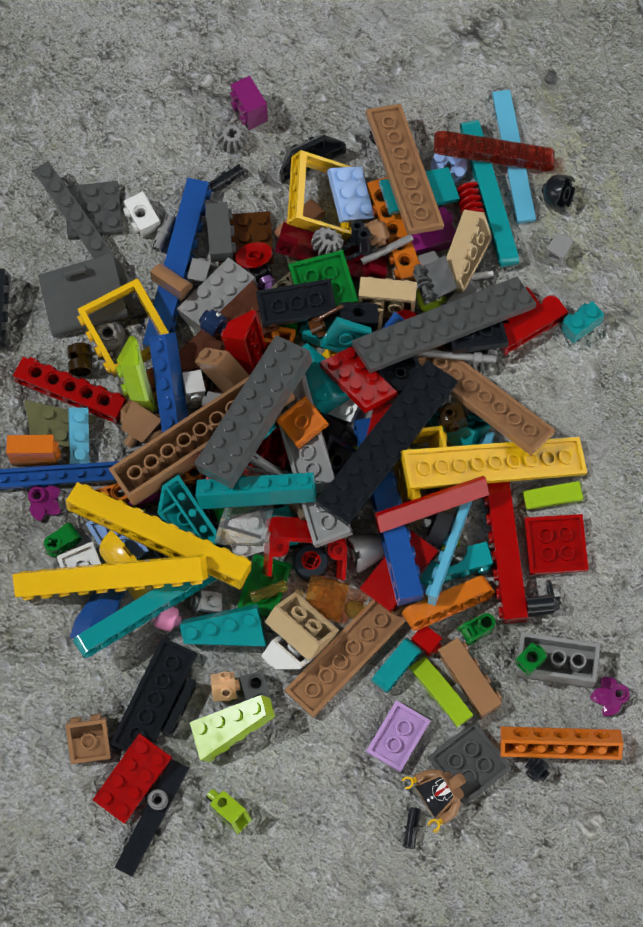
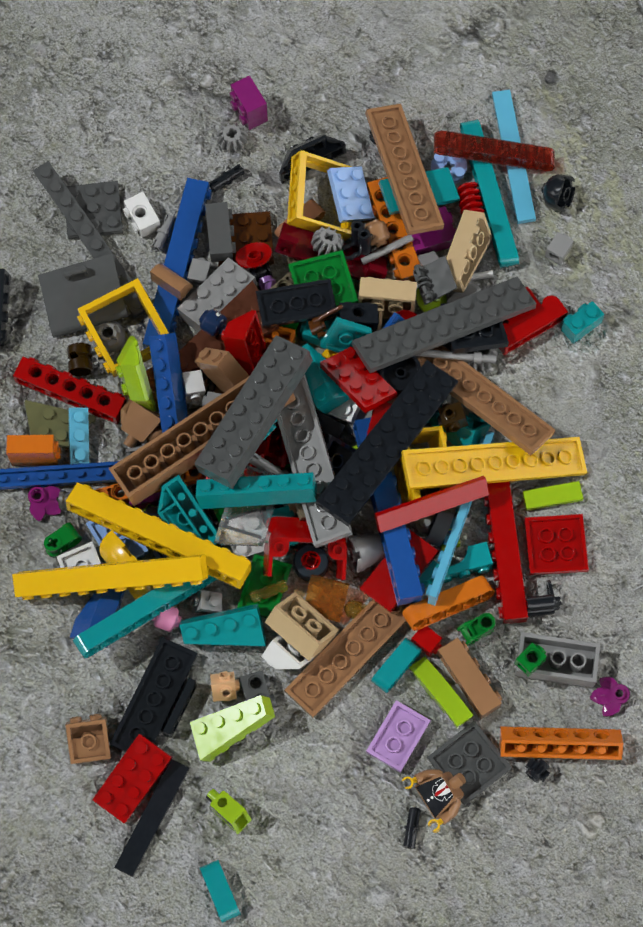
light grey plate [148,790,168,810] -> none
orange tile [276,395,329,449] -> none
none -> teal beam [200,860,241,923]

